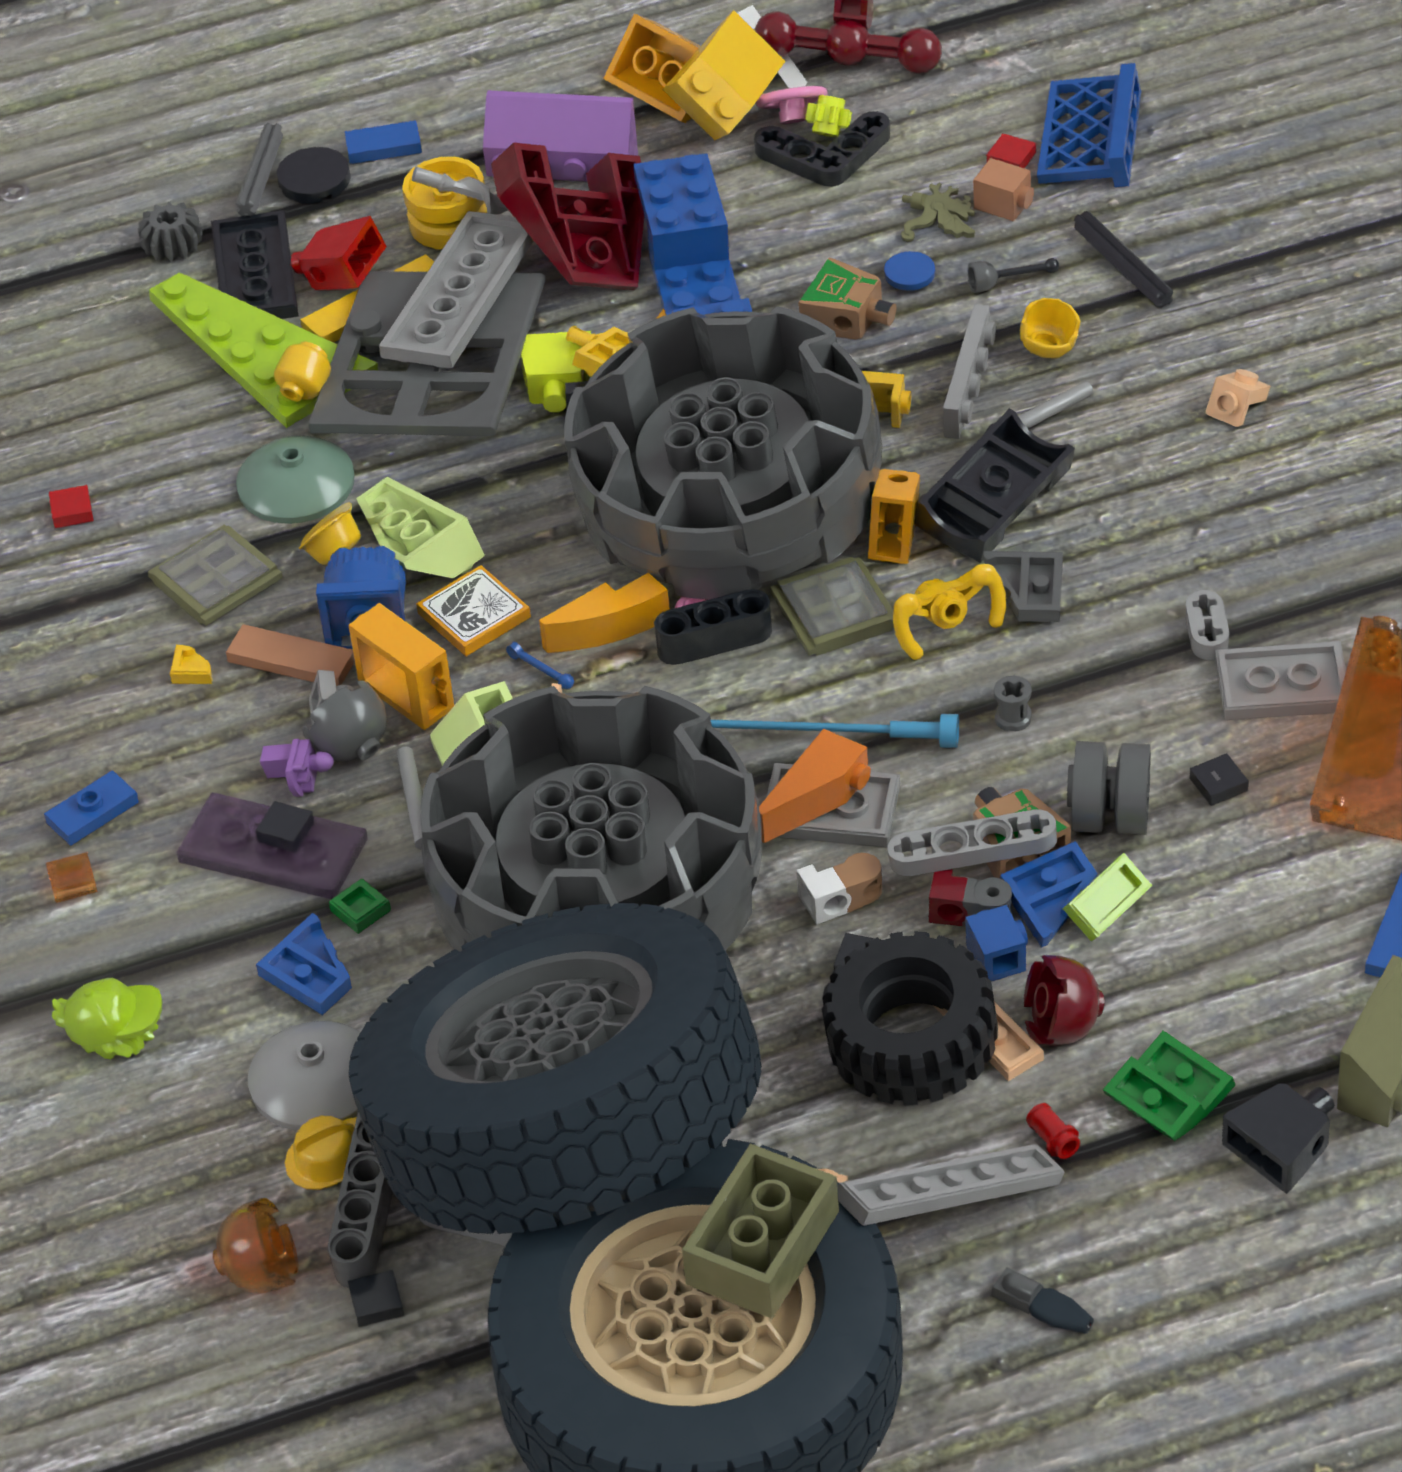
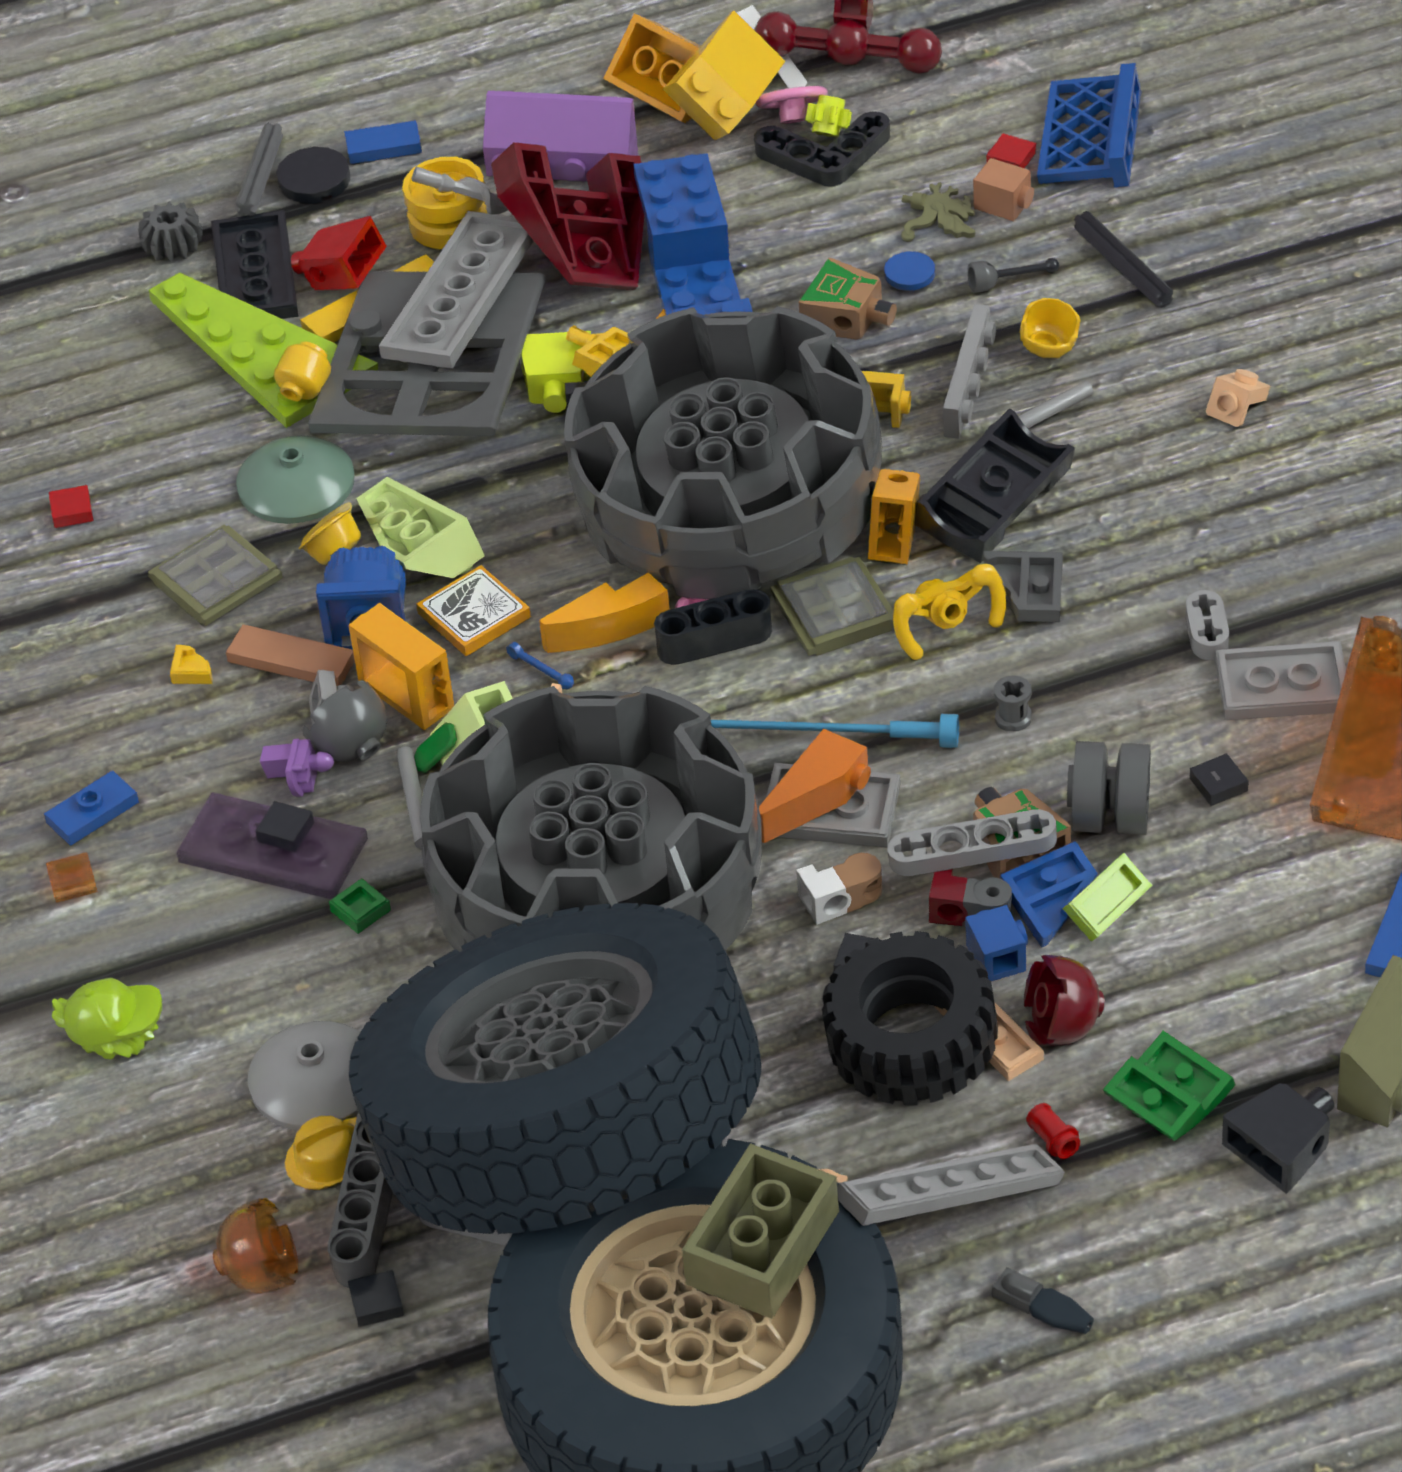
blue wing [256,913,352,1015] -> none
none -> green piece [414,722,457,773]

